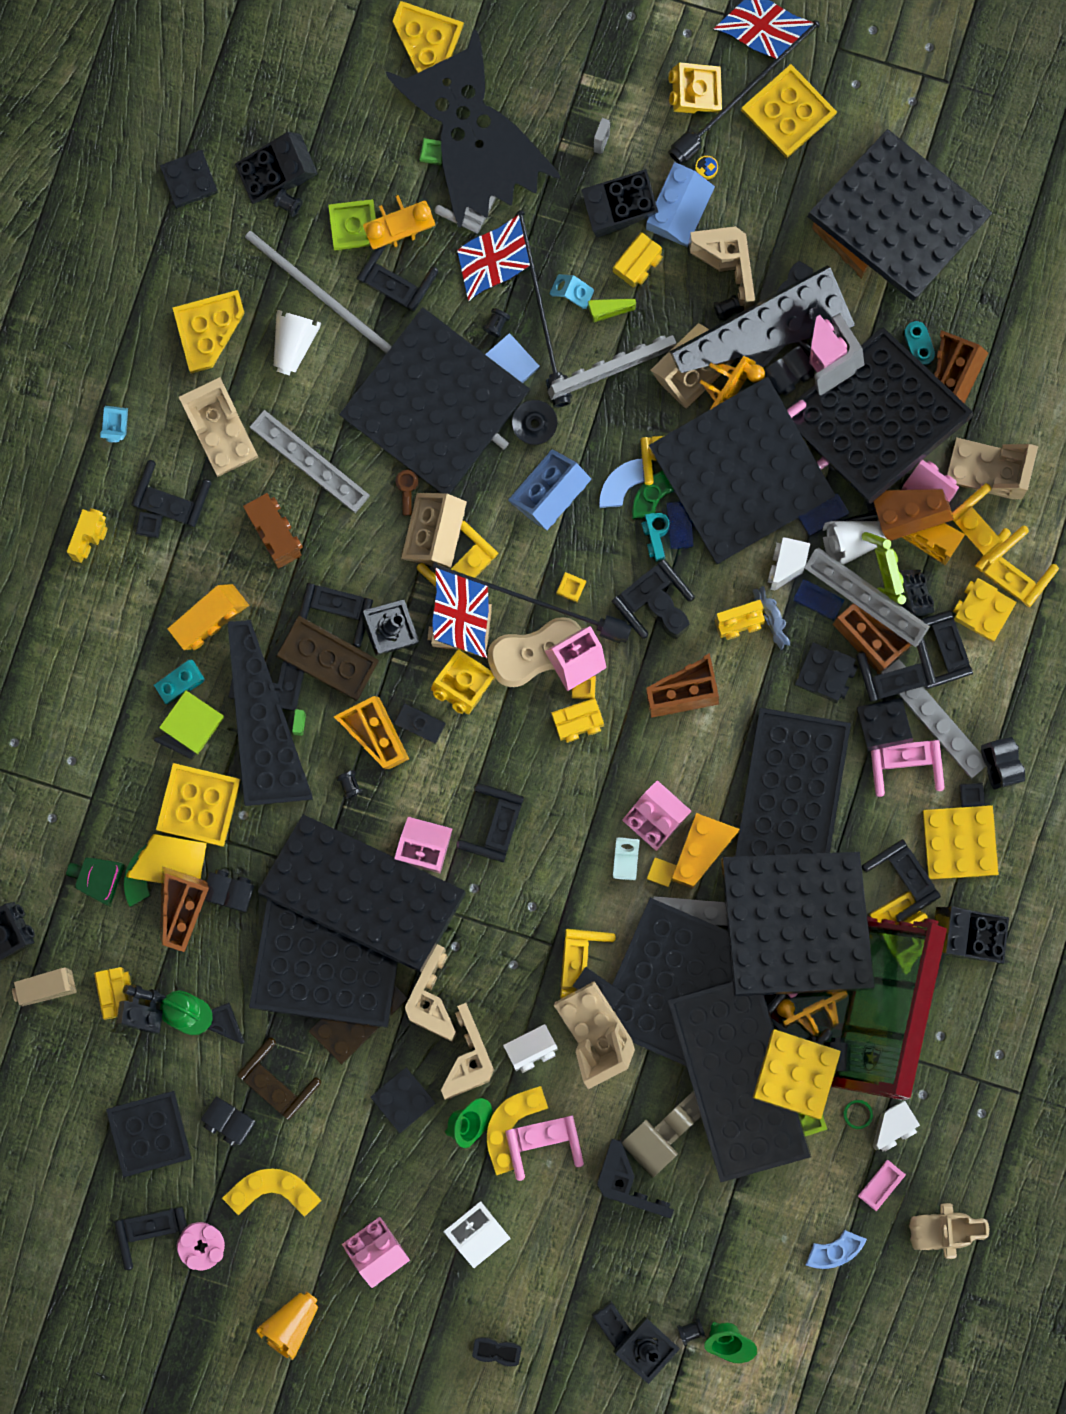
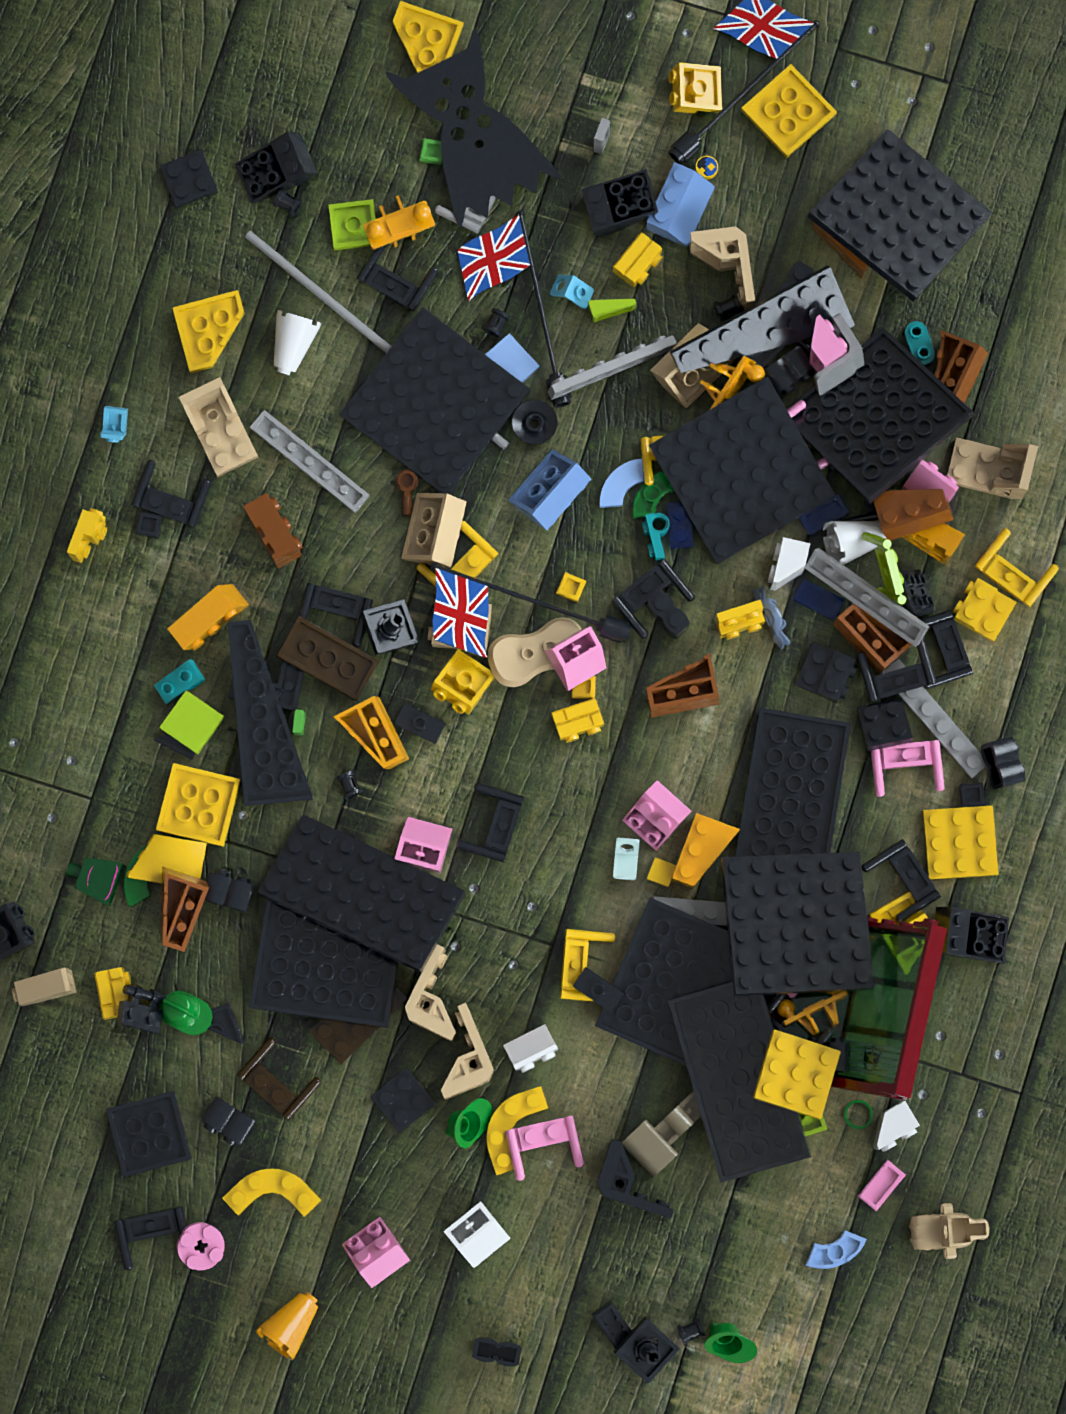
tan bracket [554,982,635,1089] -> none
yellow plate [952,483,1029,565] -> none

